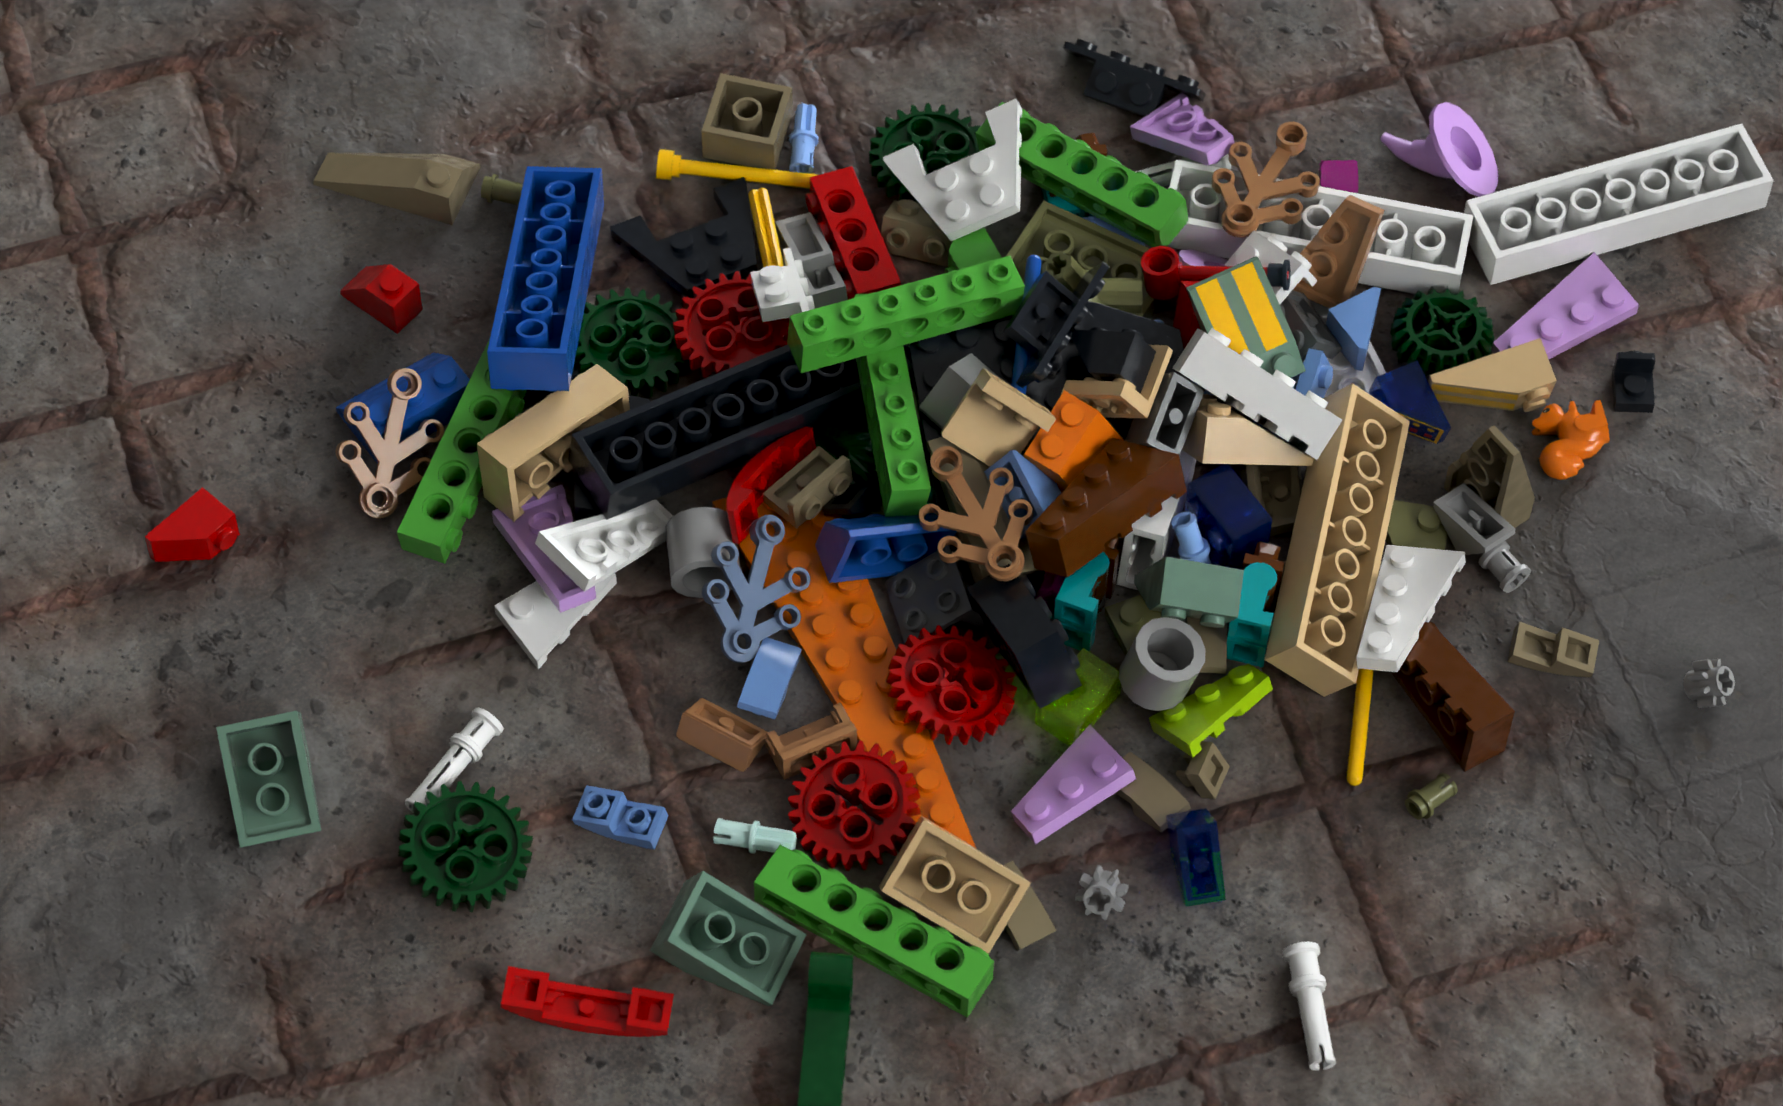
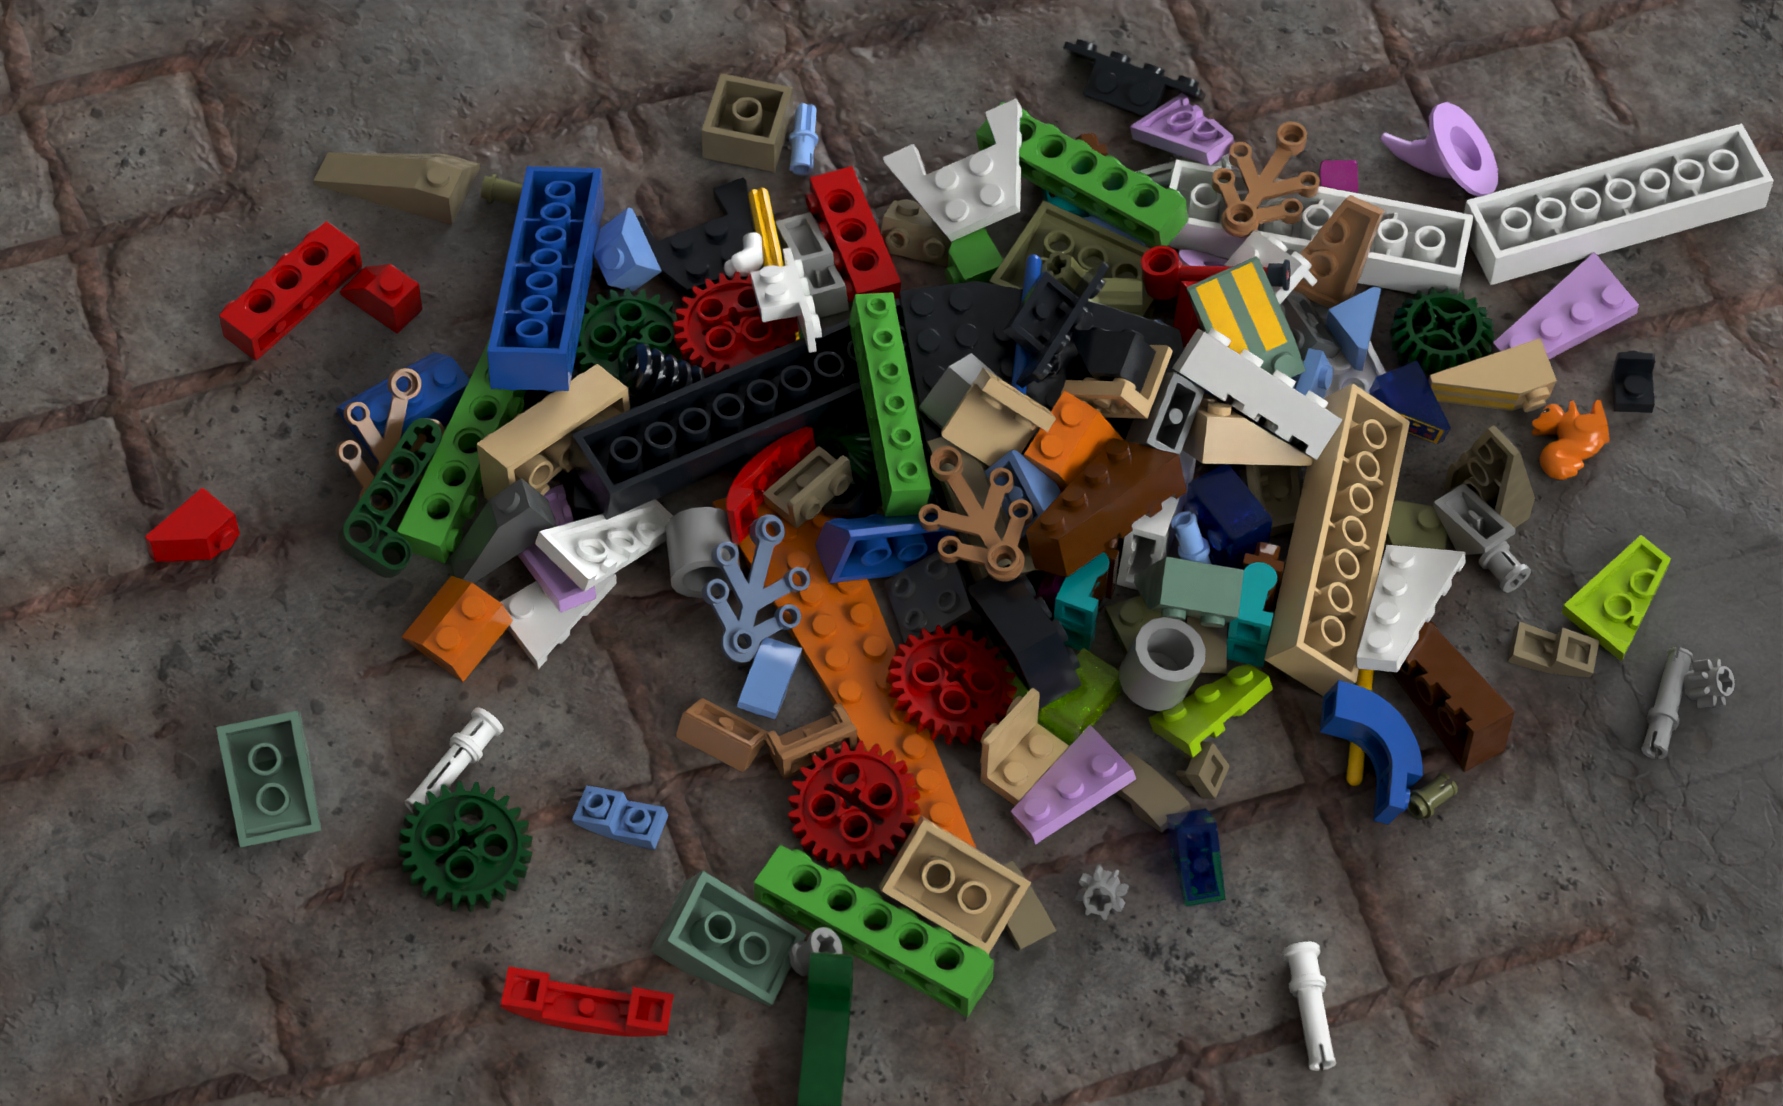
yellow piece [656,149,818,189] -> none
light aqua axle [713,818,797,854] -> none
bright green brick [787,256,1025,373] -> none
dark green gear [869,103,981,205] -> none
none -> red brick [219,221,363,361]
none -> dark green beam [338,418,442,578]
none -> orange slope [402,576,513,682]
none -> dark grey slope [450,478,556,584]
none -> medium blue slope [594,207,662,292]
none -> black piece [618,343,705,399]
none -> white arm [724,232,763,279]
none -> light grey bush [789,927,842,976]
none -> tan bracket [980,688,1069,806]
none -> blue arch [1320,680,1423,824]
none -> lime wing [1561,535,1671,662]
none -> light grey pin [1642,647,1693,759]

